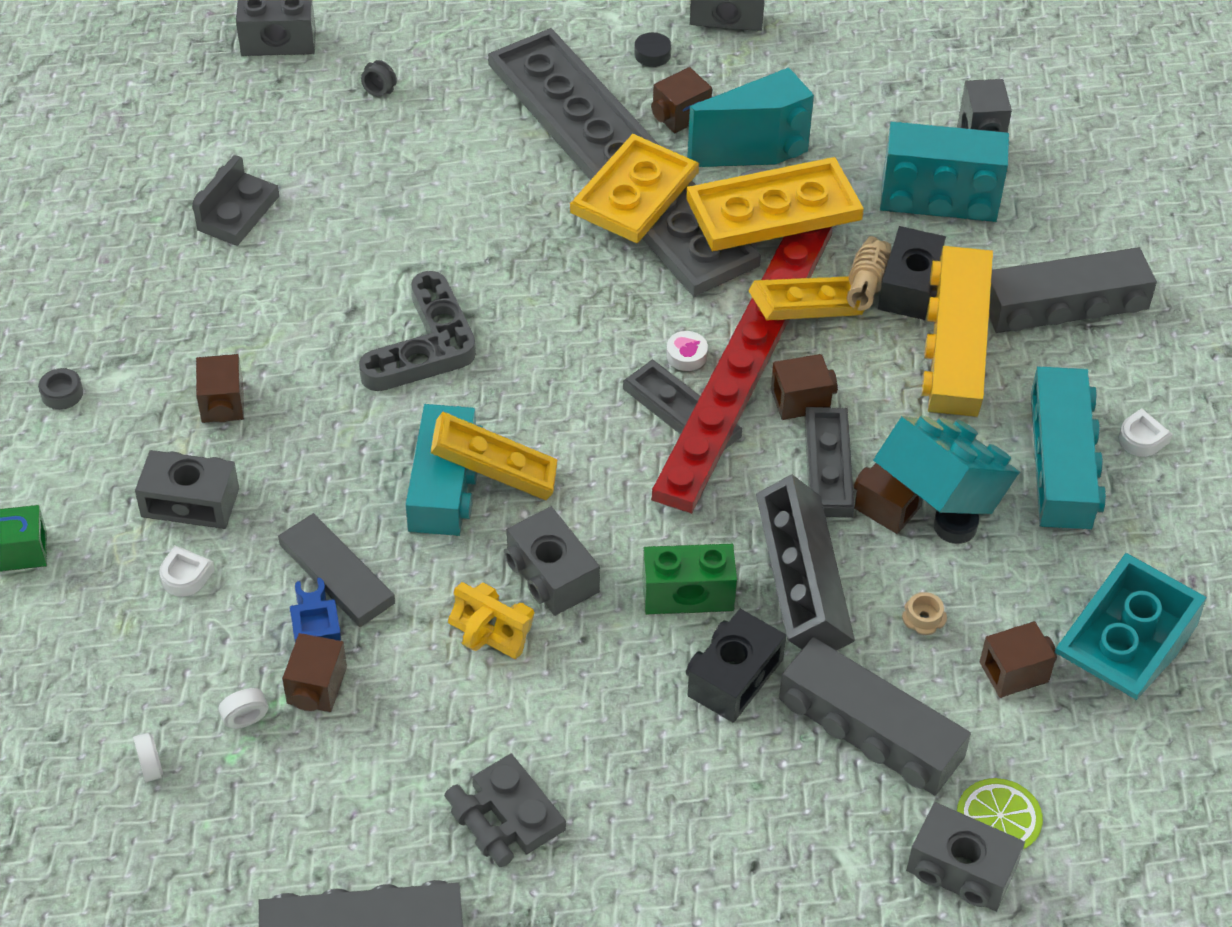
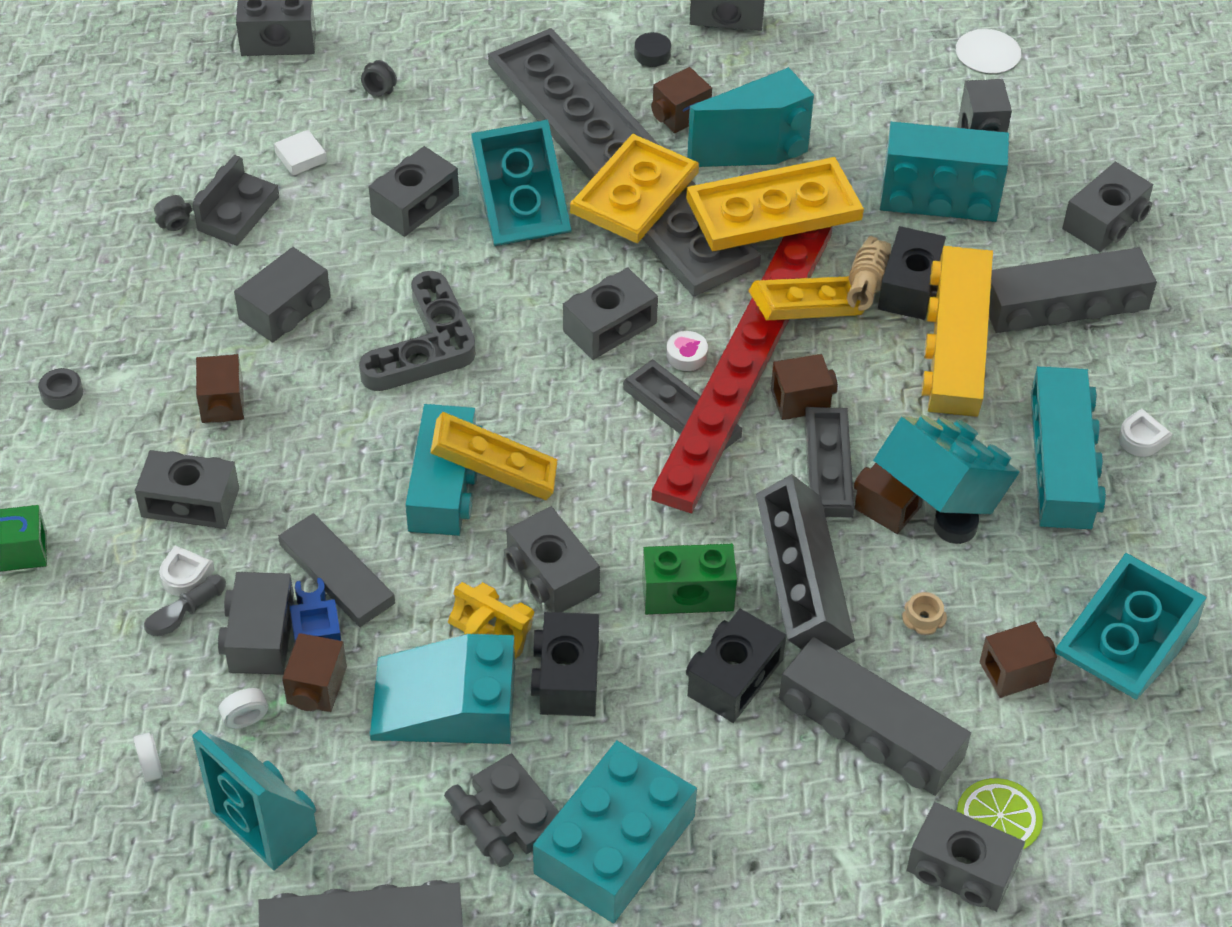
none -> dark grey piece [144,574,226,636]
none -> dark grey plate [154,195,192,231]
none -> teal slope [192,730,318,870]
none -> dark grey brick [218,572,295,675]
none -> dark grey brick [234,247,331,343]
none -> white tile [274,130,327,176]
none -> dark grey brick [368,146,459,237]
none -> teal slope [370,634,515,744]
none -> teal slope [471,120,572,246]
none -> black brick [531,612,599,716]
none -> teal brick [533,740,697,924]
none -> dark grey brick [563,267,658,360]
none -> white sticker [956,29,1021,73]
none -> dark grey brick [1062,161,1154,252]

